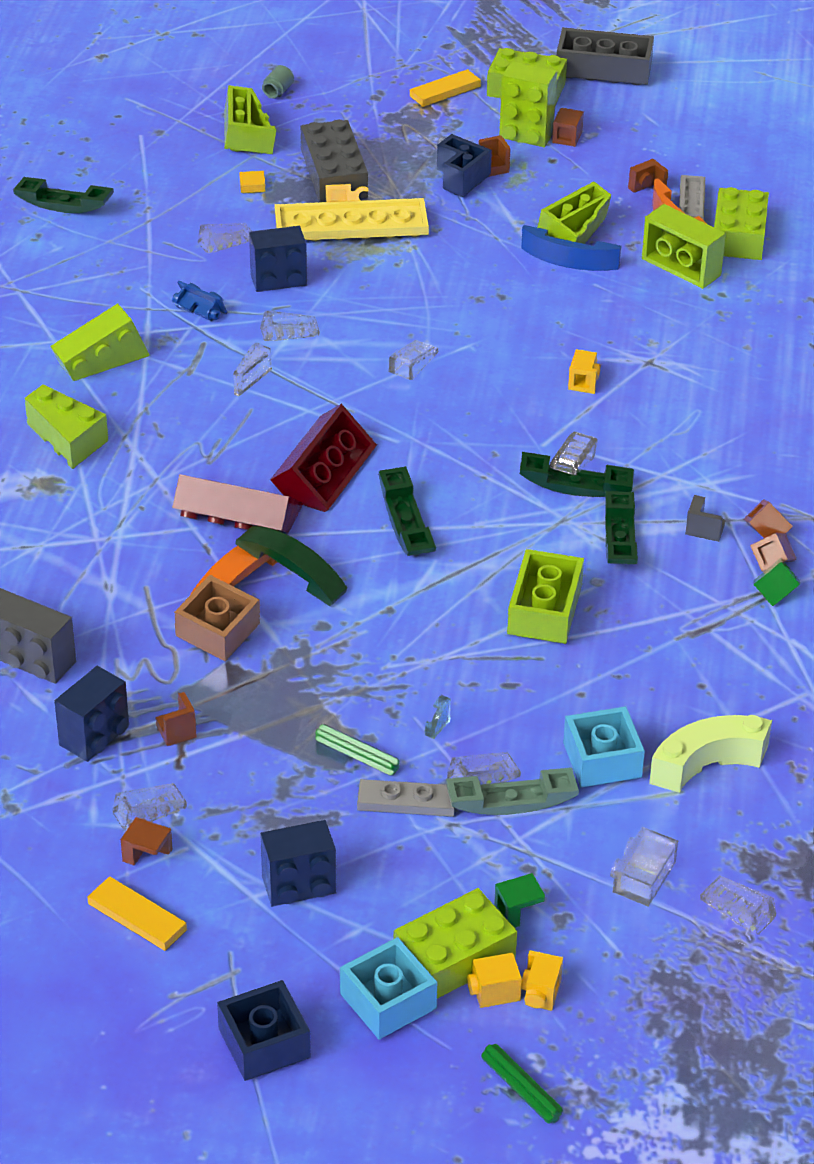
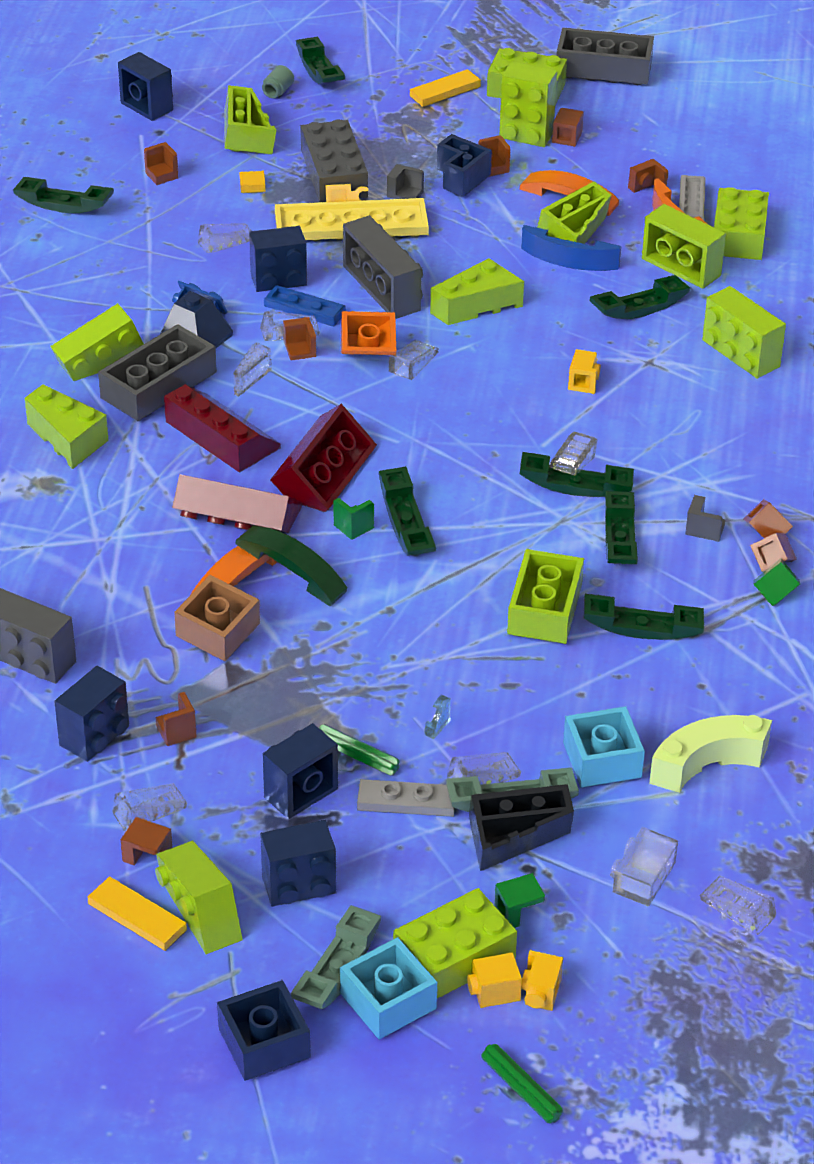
none -> dark grey brick [98,324,217,421]
none -> dark blue brick [118,52,173,121]
none -> dark orange panel [144,142,178,185]
none -> lime wedge [155,840,243,954]
none -> dark blue slope [160,291,233,348]
none -> dark red slope [164,384,281,473]
none -> dark blue brick [263,723,338,819]
none -> blue tile [264,285,346,327]
none -> dark orange panel [283,317,316,360]
none -> sand green slope [291,905,381,1009]
none -> dark green slope [296,36,345,84]
none -> green panel [333,498,374,540]
none -> orange slope [341,311,396,355]
none -> dark grey brick [343,215,423,319]
none -> dark grey panel [387,164,424,199]
none -> lime wedge [430,258,524,325]
none -> black wedge [469,784,574,871]
none -> orange slope [520,170,619,216]
none -> dark green slope [584,593,704,640]
none -> dark green slope [589,275,690,319]
none -> lime brick [702,286,786,379]

